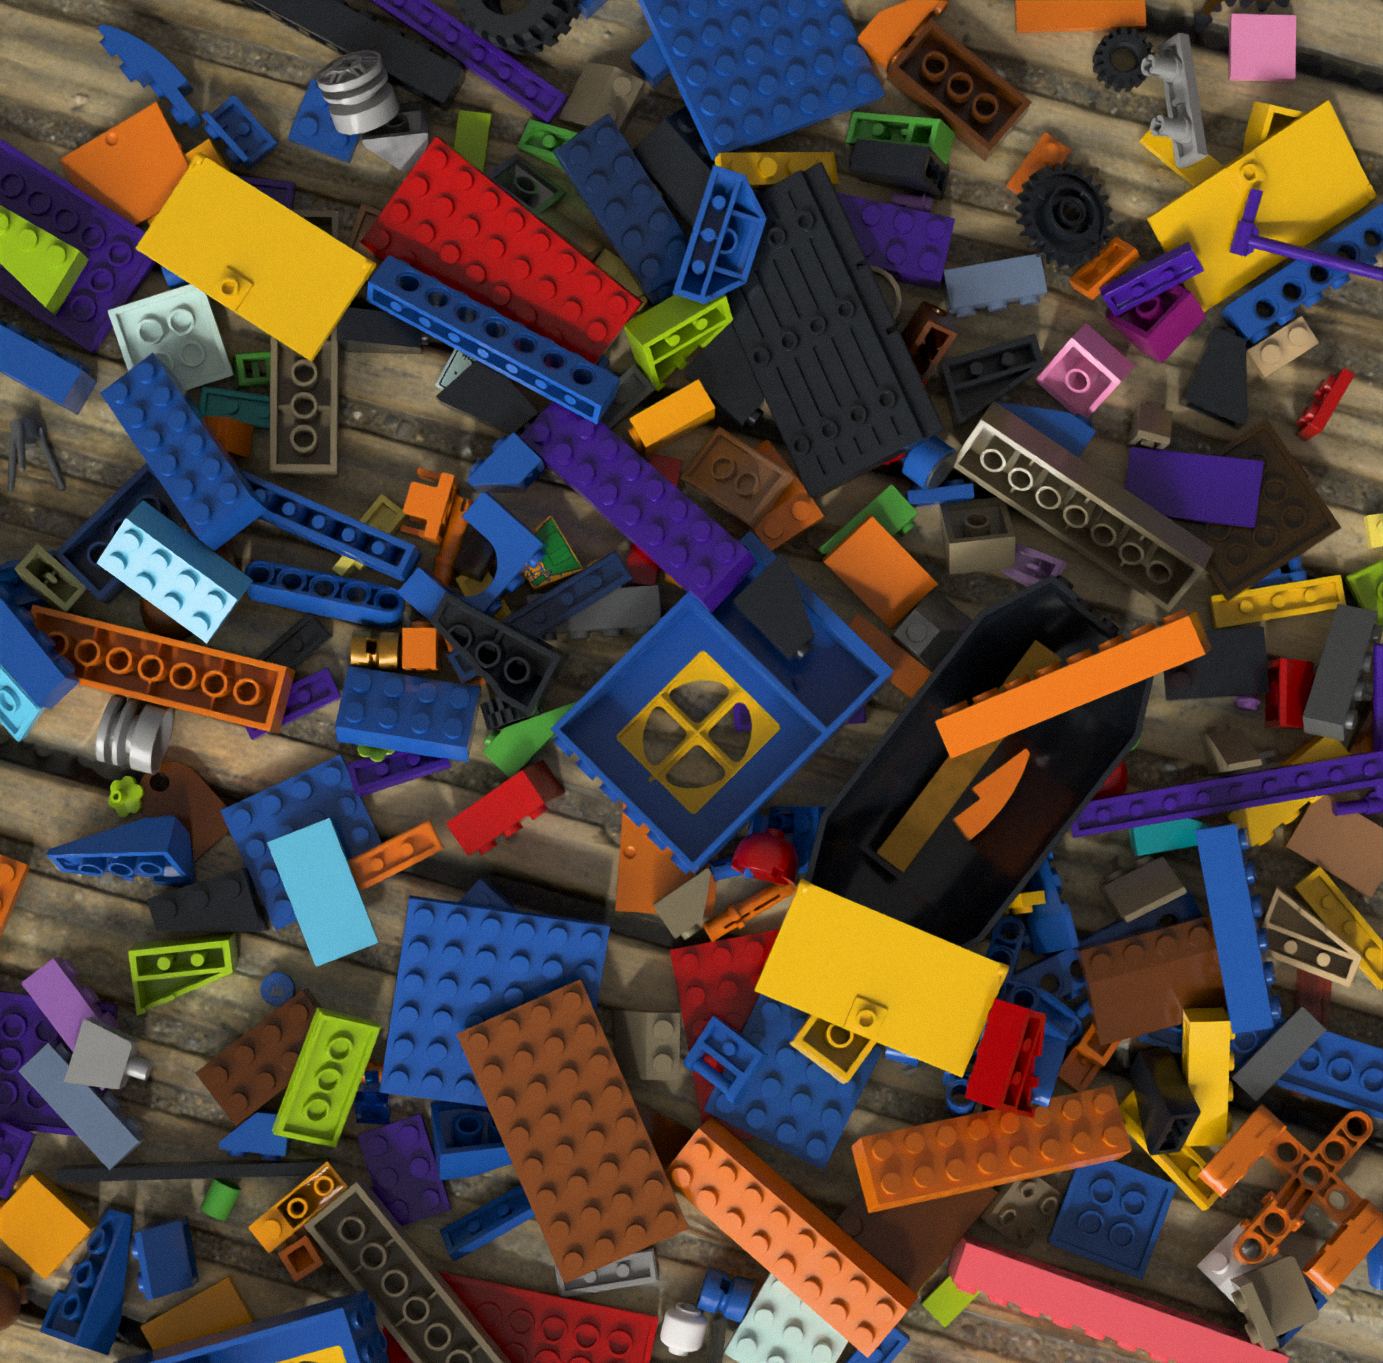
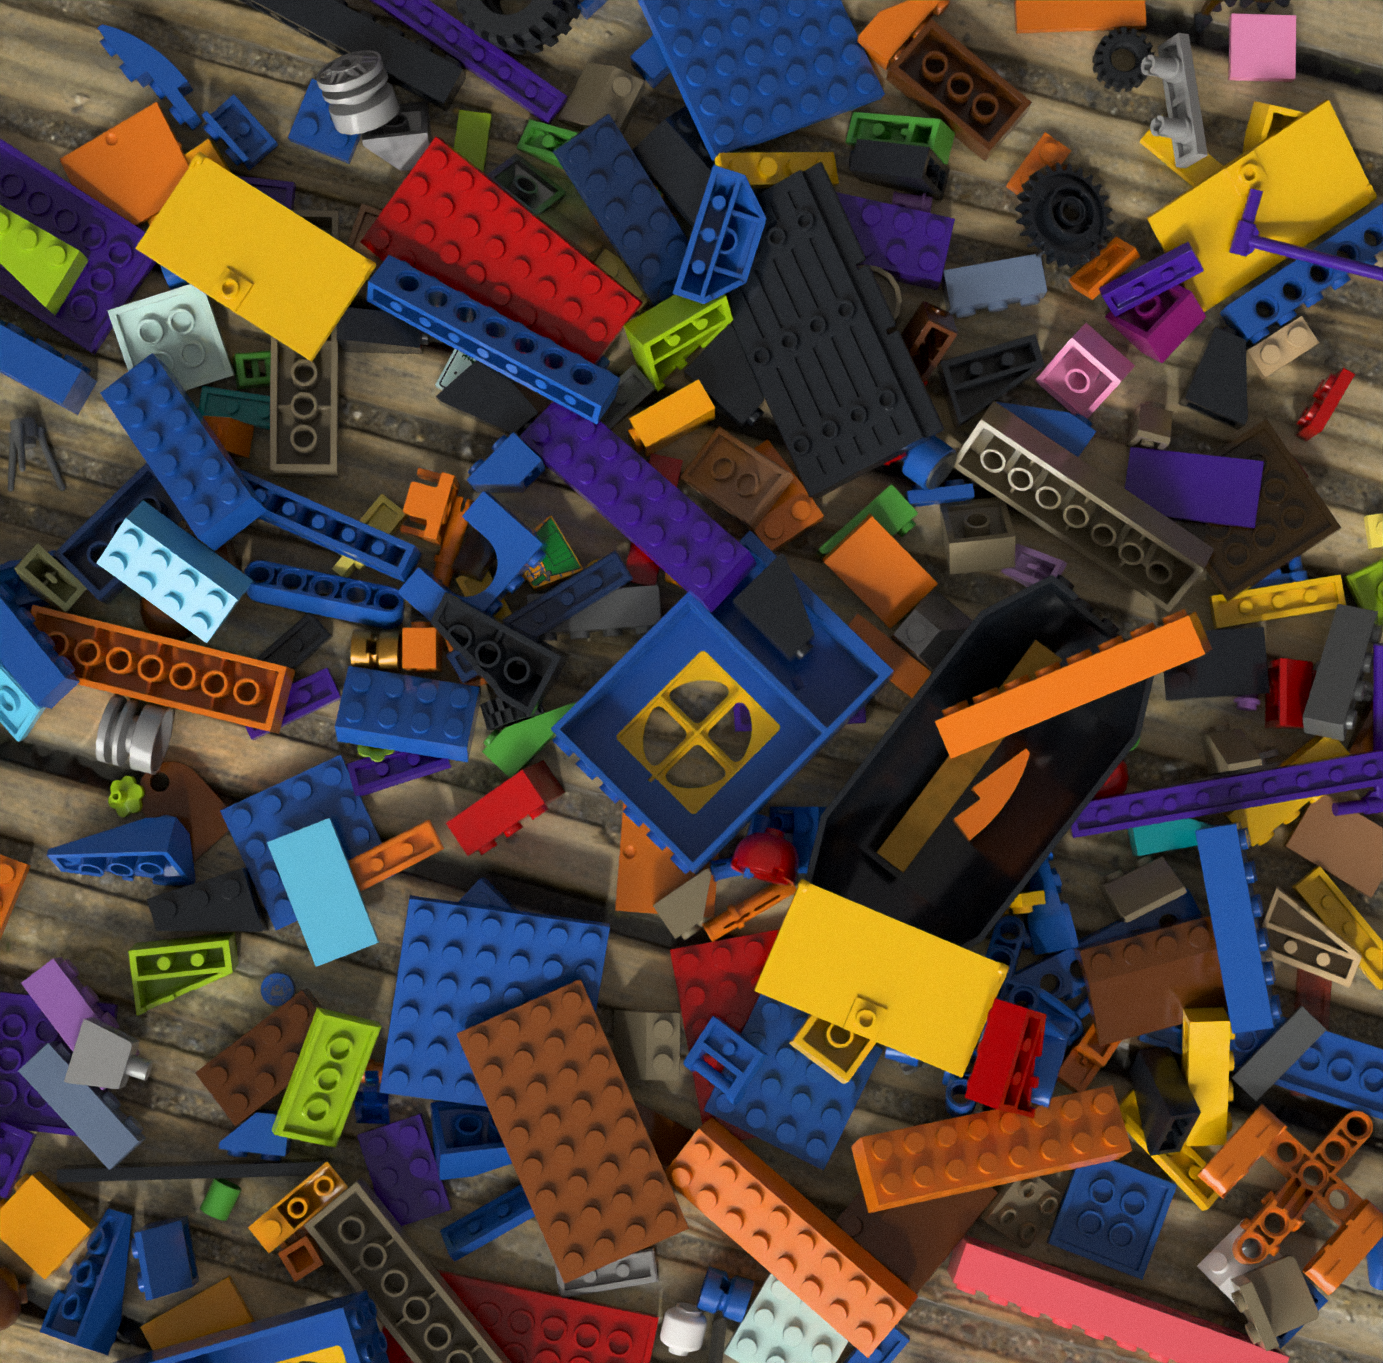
lime tile [921,1274,981,1328] -> none

